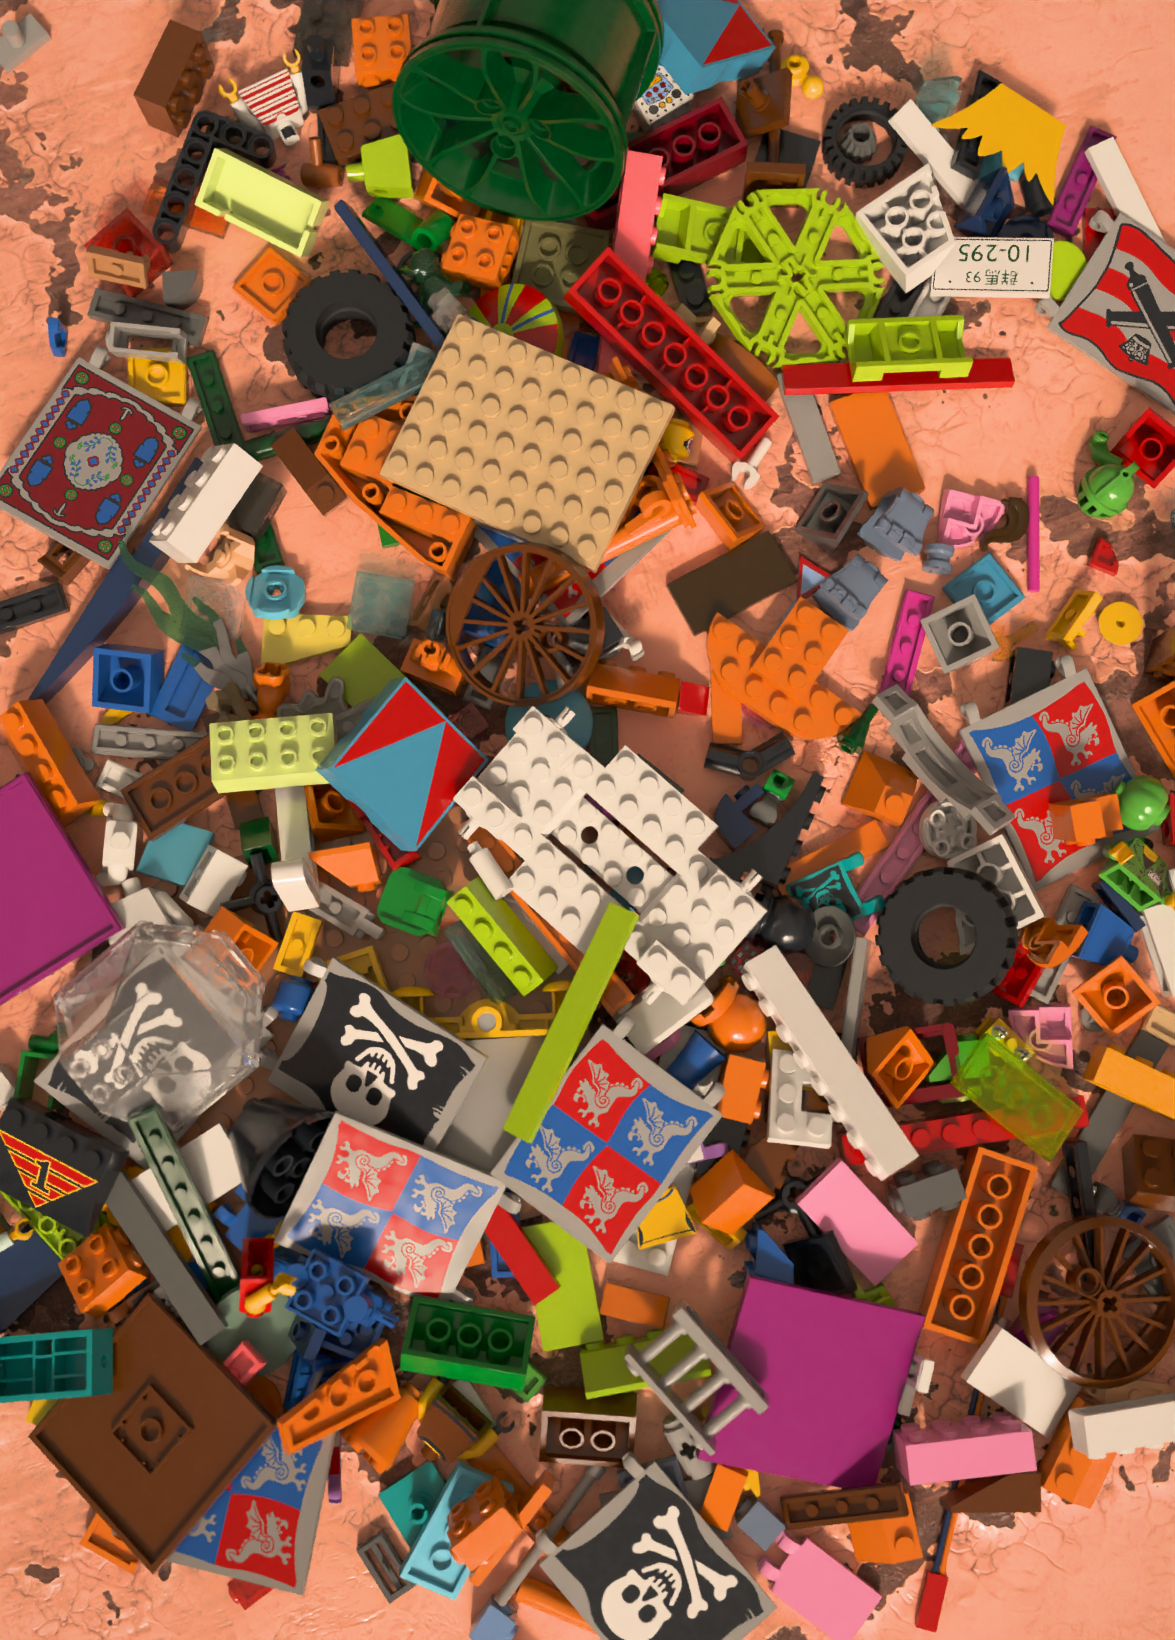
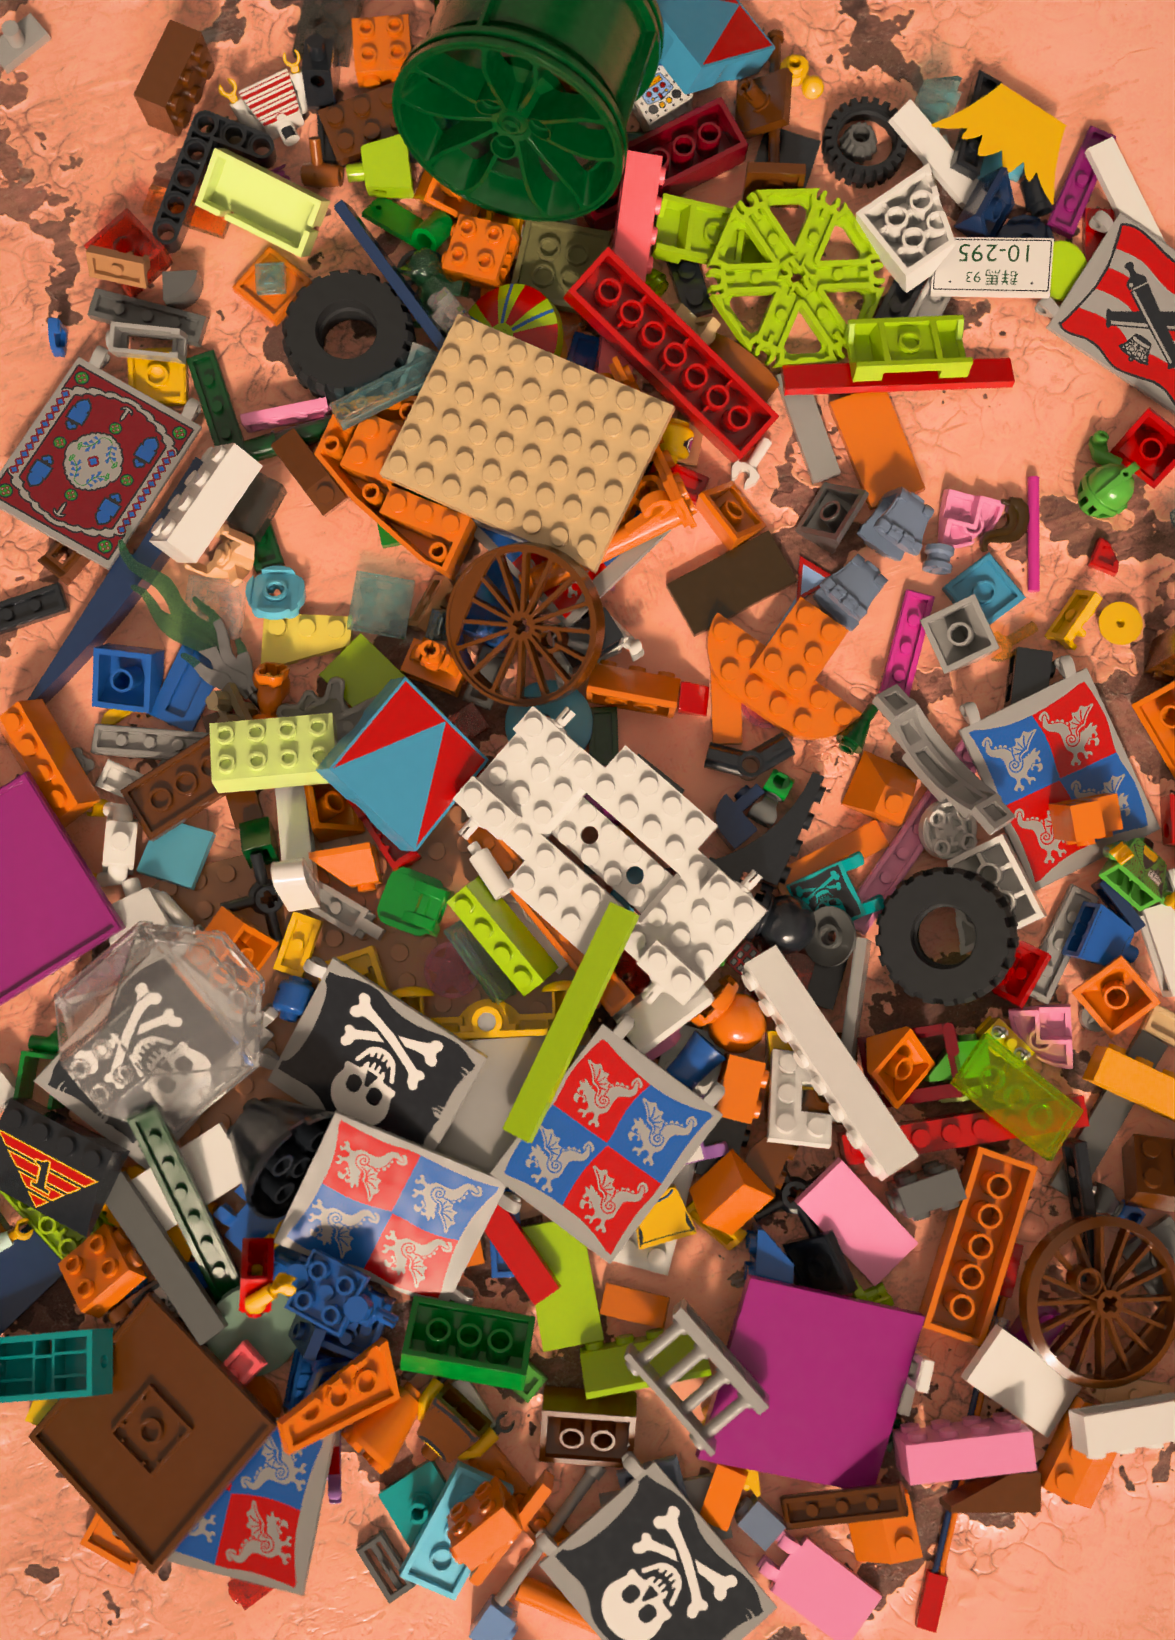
white brick [179,845,248,917] -> none
light grey piece [662,1412,718,1480] -> none
orange brick [1022,917,1088,968] -> none
bright green plant [1112,775,1171,831] -> none
none -> clear light blue tile [255,262,287,295]

